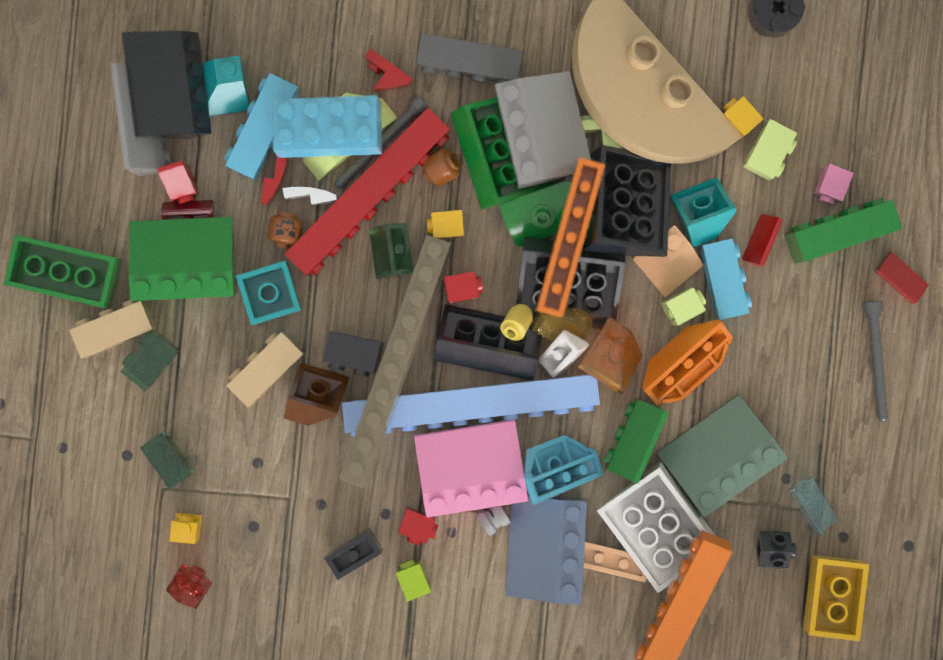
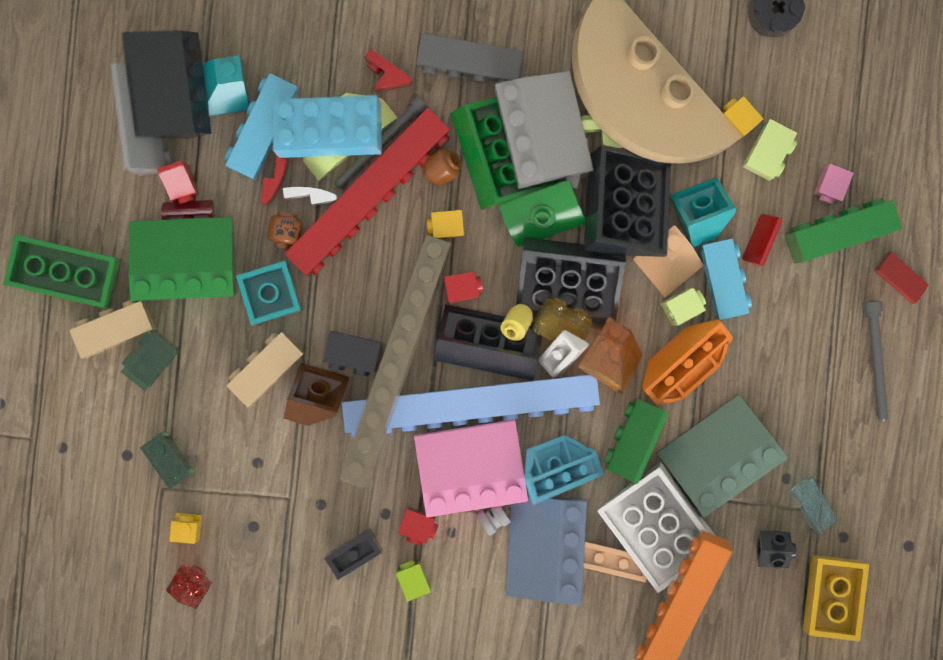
clear green brick [369,223,413,279] -> none
orange brick [535,157,605,318] -> none

